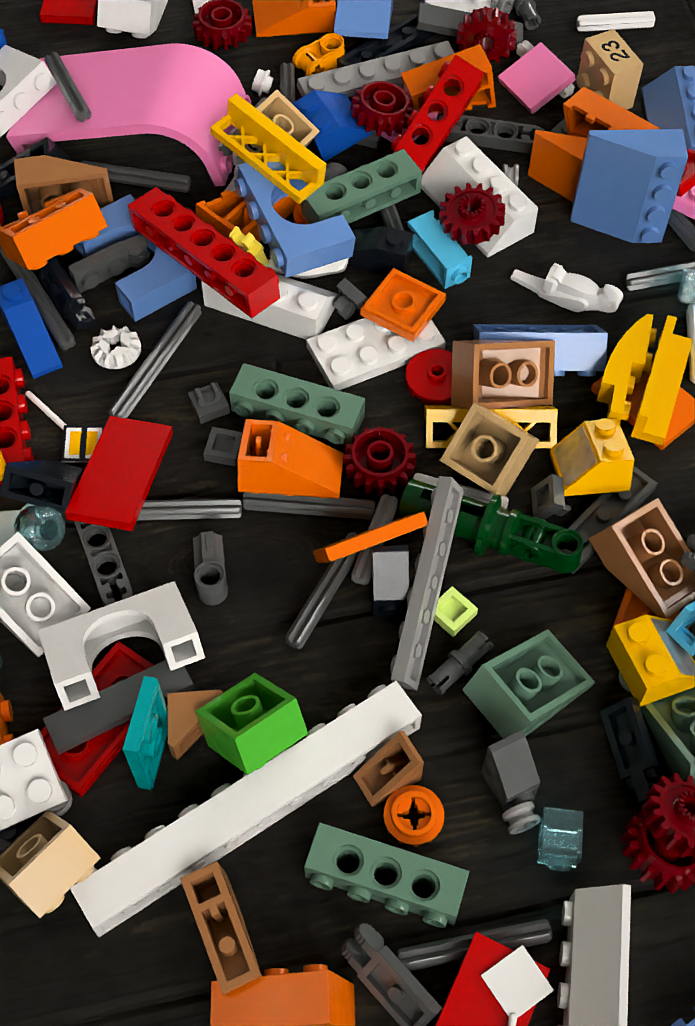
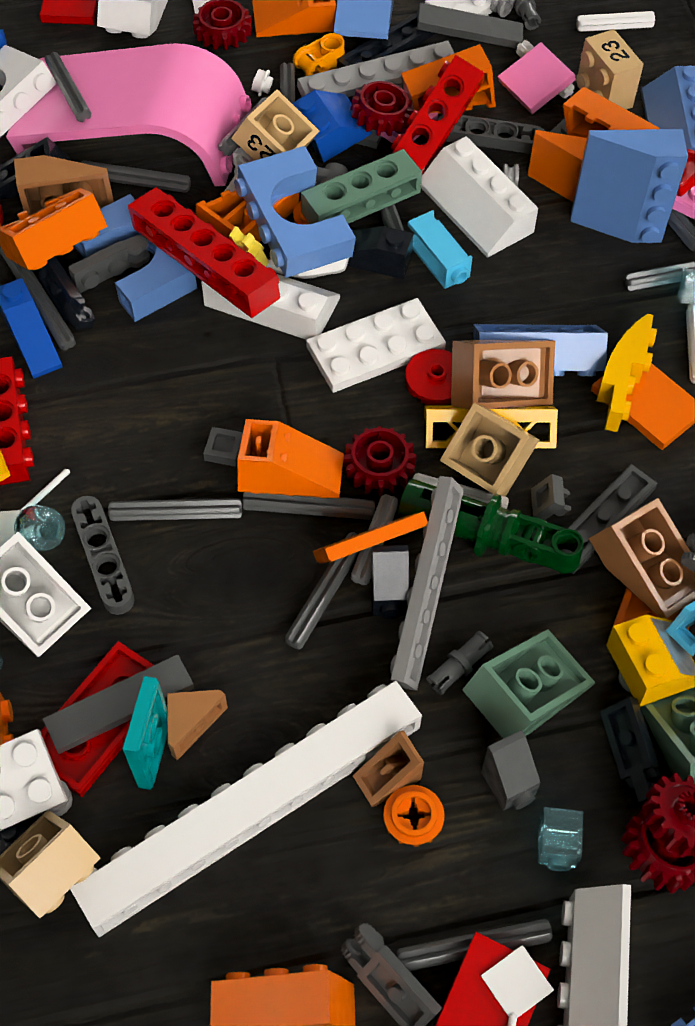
black slope [0,460,83,513] -> none
piece [25,391,105,463] -> none
white arch [38,581,205,711] -> none
red tile [65,416,173,531] -> none
white gear [90,325,141,369] -> none
dark grey axle [108,301,201,418] -> none
medium nougat slope [180,861,262,994] -> none
dark grey tile [188,382,230,424] -> none
dark grey piece [193,531,228,606] -> none
bright green brick [195,673,308,775] -> none
yellow fence [210,93,326,204] -> none
sand green brick [229,363,365,445] -> none
sand green brick [304,823,470,928] -> none
dark grey tile [333,278,368,320] -> none
orange tile [360,268,446,342] -> none
yellowish green plate [434,586,478,637] -> none
dark red gear [439,183,505,245] -> none
dark red gear [456,6,517,63] -> none
light grey bush [502,801,541,835] -> none
white animal [510,263,623,313] -> none
yellow slope [549,418,635,496] -> none
yellow fence [631,315,693,446] -> none

